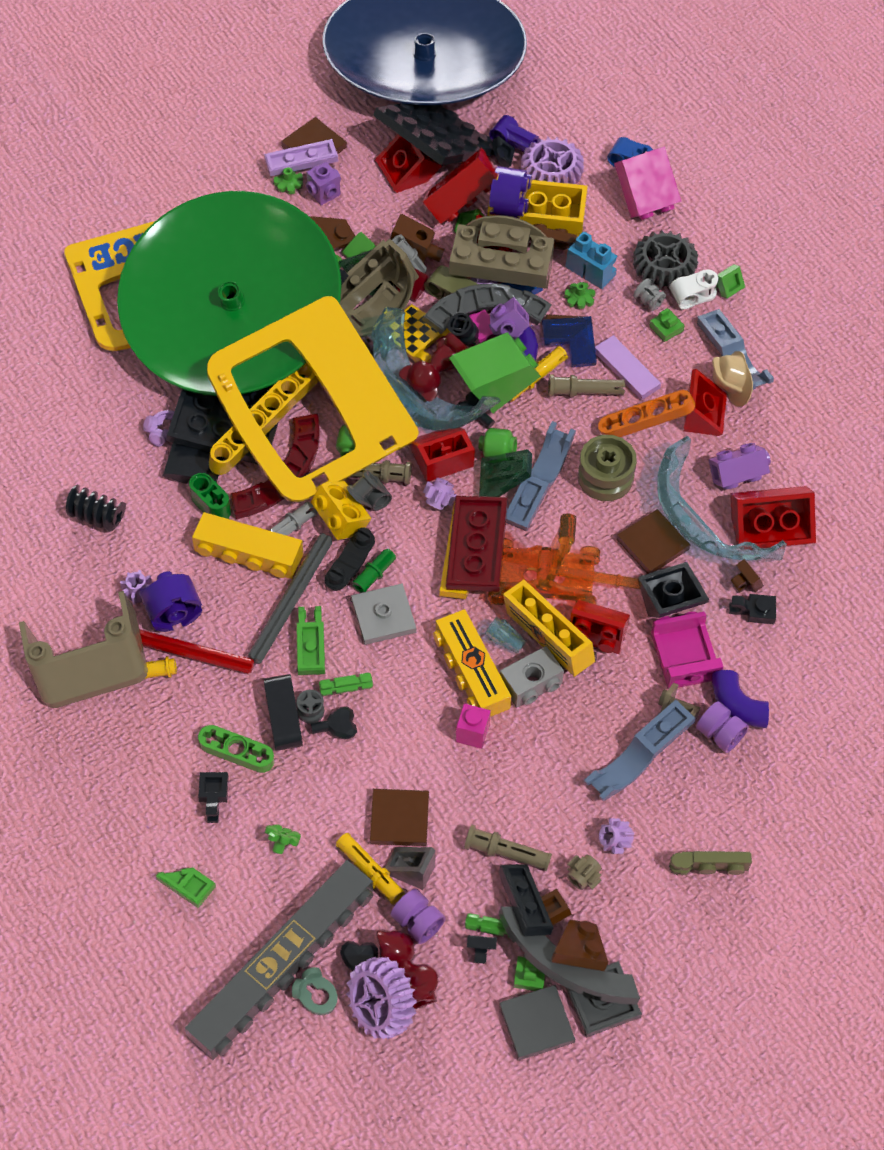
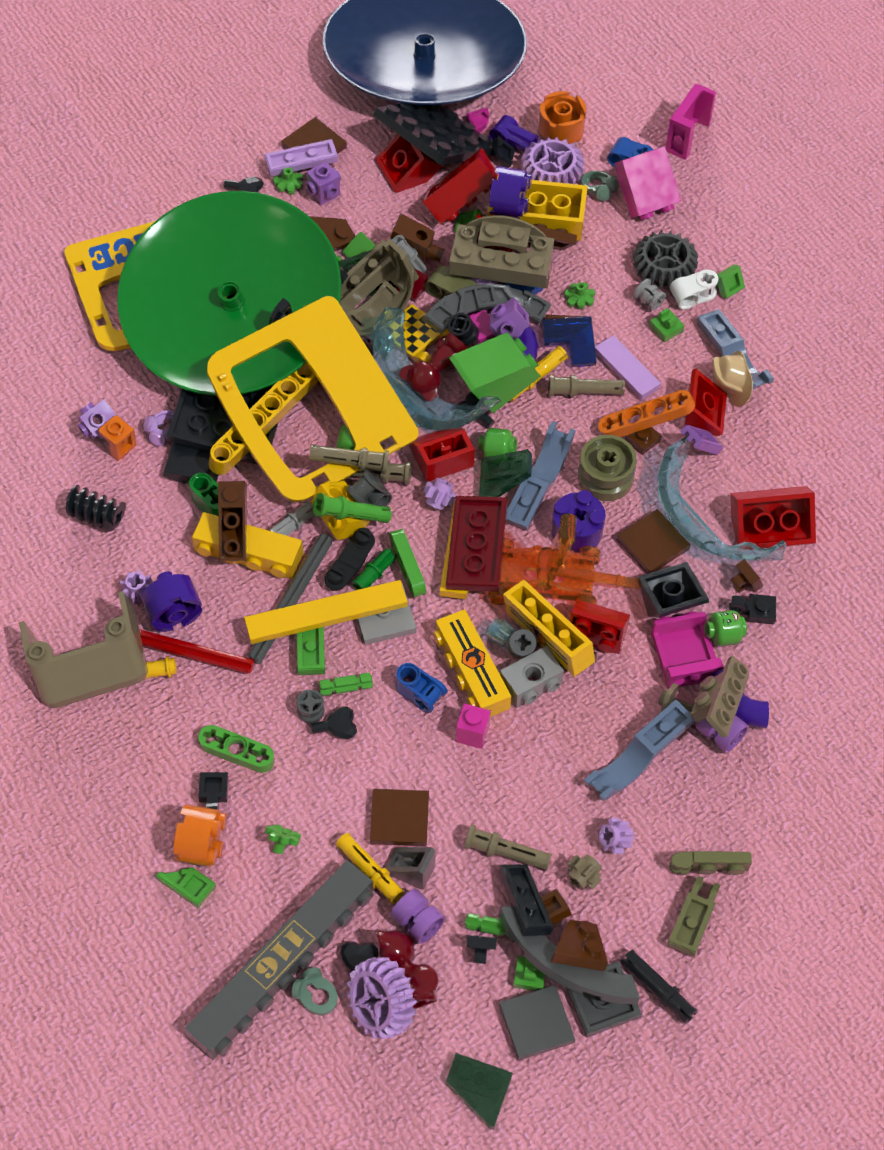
dark red tile [231,413,320,519] -> none
black beam [263,674,303,751] -> none
dark azure hips [565,231,617,289] -> none
medium lavender brick [708,443,771,489] -> none
none -> medium lavender brick [77,399,116,440]
none -> orange bracket [99,415,136,461]
none -> orange brick [173,804,227,867]
none -> reddish brown slope [218,481,247,561]
none -> black rock [224,177,264,193]
none -> yellow tile [244,580,408,644]
none -> black tile [269,298,293,325]
none -> dark tan pin [309,444,389,474]
none -> bright green pin [313,493,392,523]
none -> bright green beam [389,529,426,598]
none -> blue piece [395,663,448,713]
none -> clear green wing [446,1053,513,1130]
none -> dark pink tile [466,107,489,133]
none -> dark grey wheel [507,629,536,658]
none -> orange brick [538,91,586,144]
none -> dark purple brick [551,490,606,553]
none -> sand green piece [581,171,619,201]
none -> black pin [620,949,698,1024]
none -> reddish brown plate [625,427,662,455]
none -> dark pink panel [666,83,716,160]
none -> olive hinge [667,876,720,957]
none -> medium lavender tile [680,425,723,455]
none -> dark tan bracket [690,656,749,738]
none -> bright green head [705,610,747,647]

